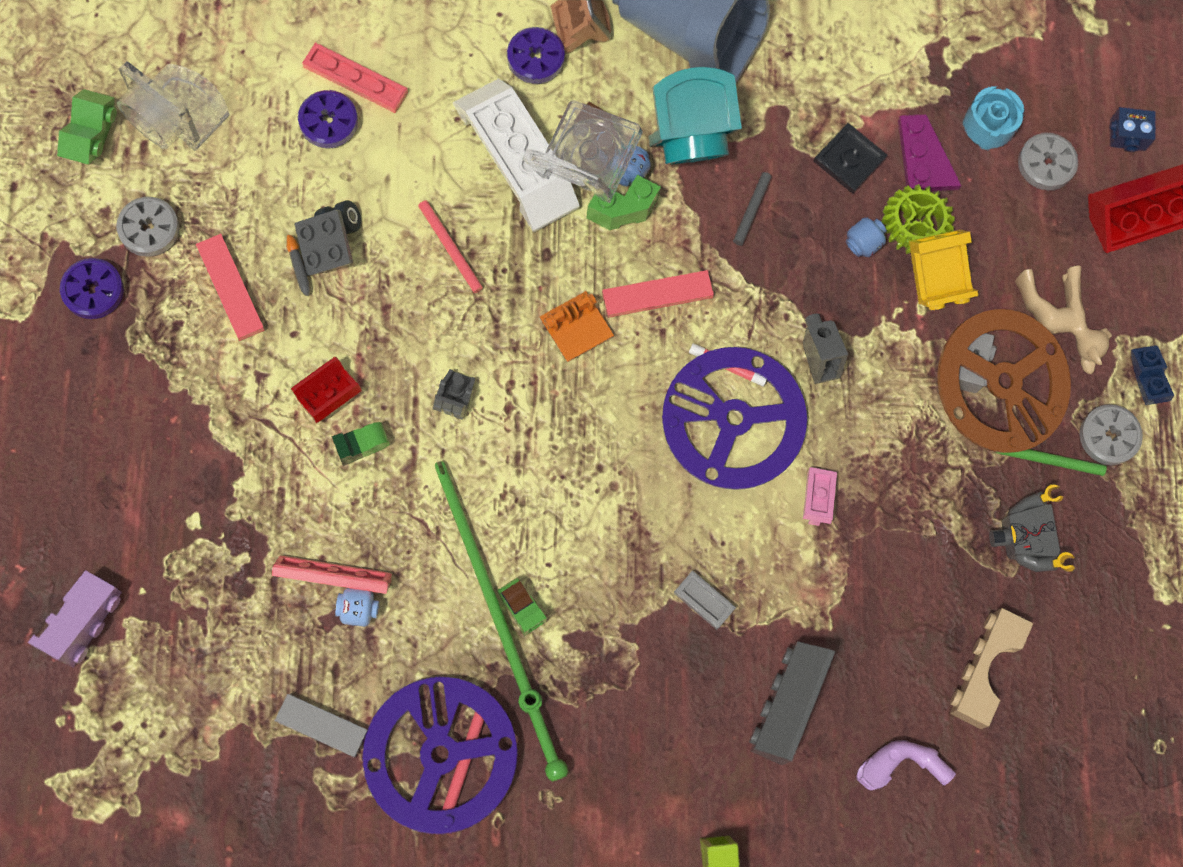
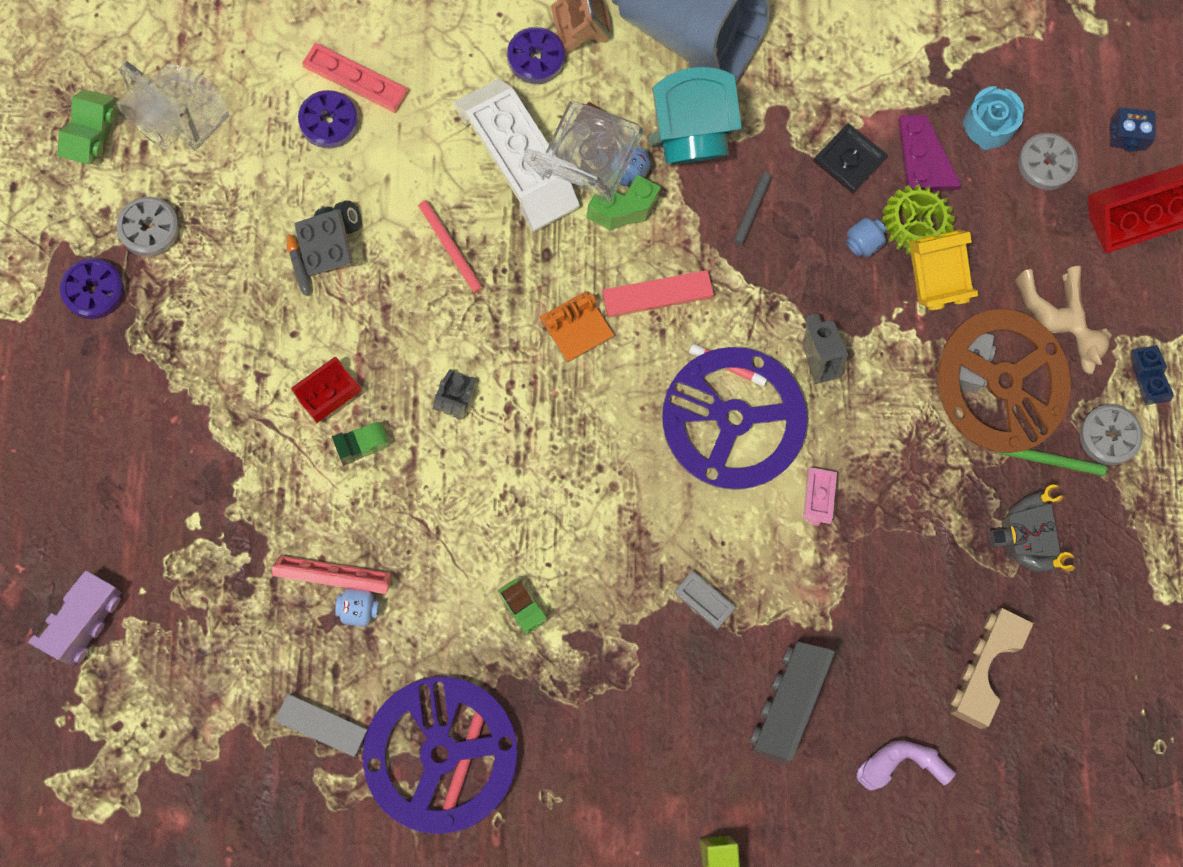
coral tile [196,234,265,341] -> none
bright green bar [435,461,568,782] -> none

